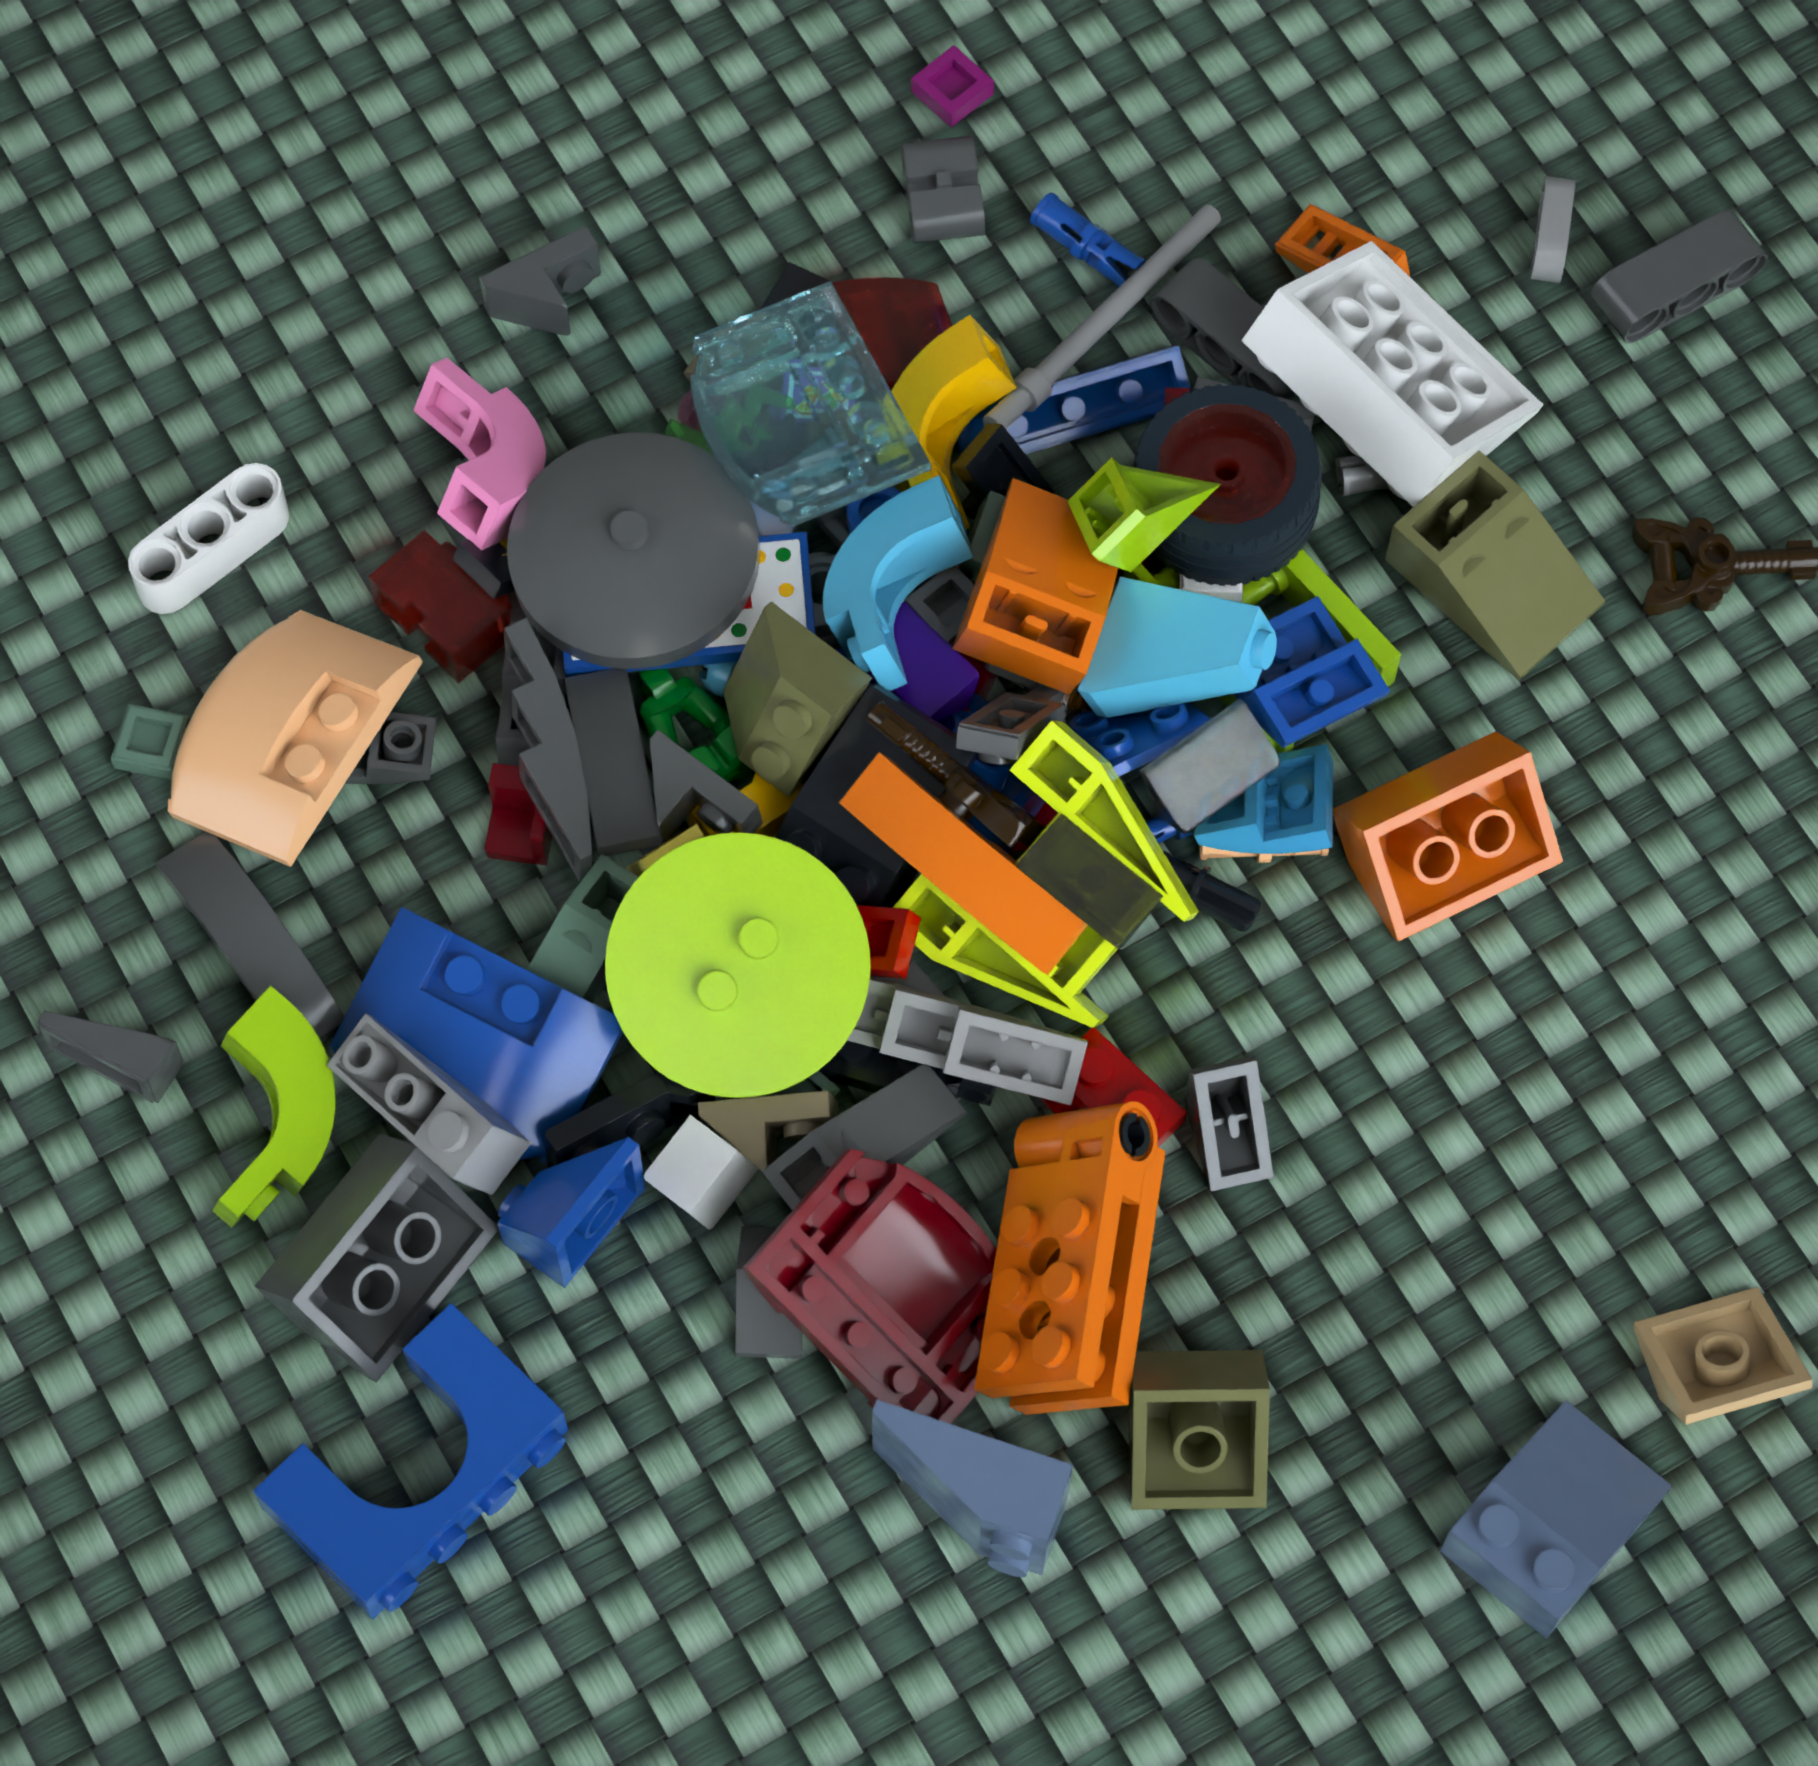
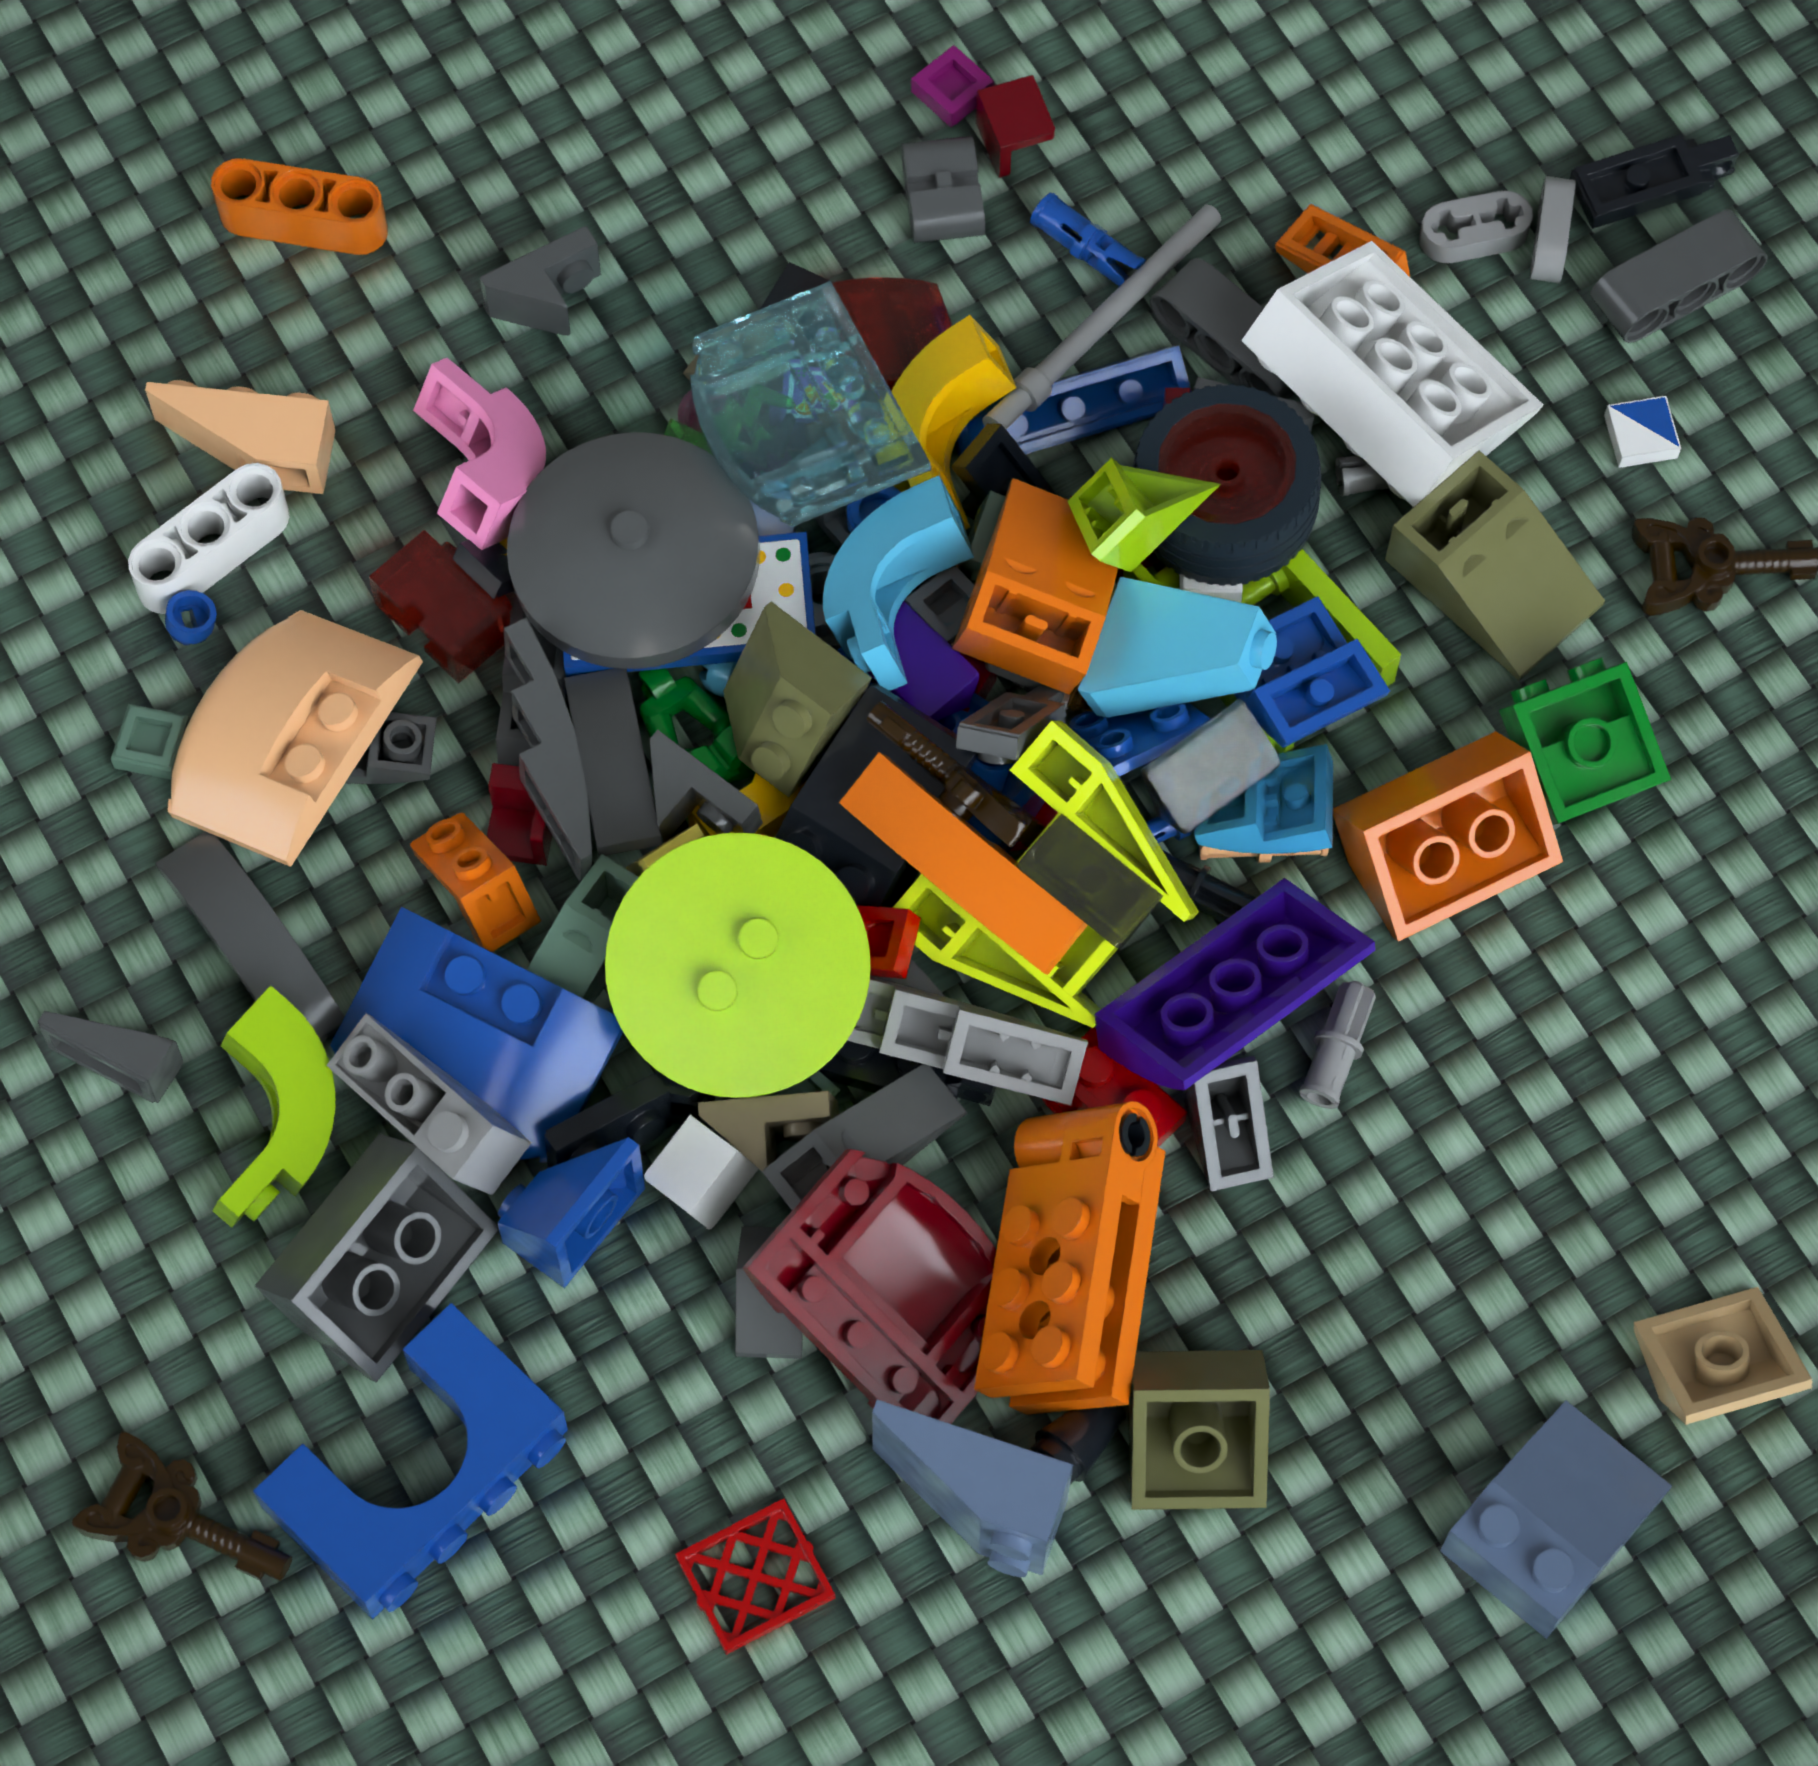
none -> dark brown piece [72,1432,292,1581]
none -> light nougat slope [145,380,336,494]
none -> blue hinge [165,590,217,645]
none -> orange beam [211,159,388,255]
none -> orange bracket [410,813,541,952]
none -> red window [675,1498,836,1655]
none -> dark red panel [976,75,1055,178]
none -> black cone [1029,1406,1126,1485]
none -> dark purple slope [1094,878,1375,1091]
none -> light grey axle [1299,981,1376,1109]
none -> light grey beam [1419,191,1533,263]
none -> green plate [1499,657,1672,825]
none -> black hinge [1570,134,1739,229]
none -> white tile [1604,396,1681,468]

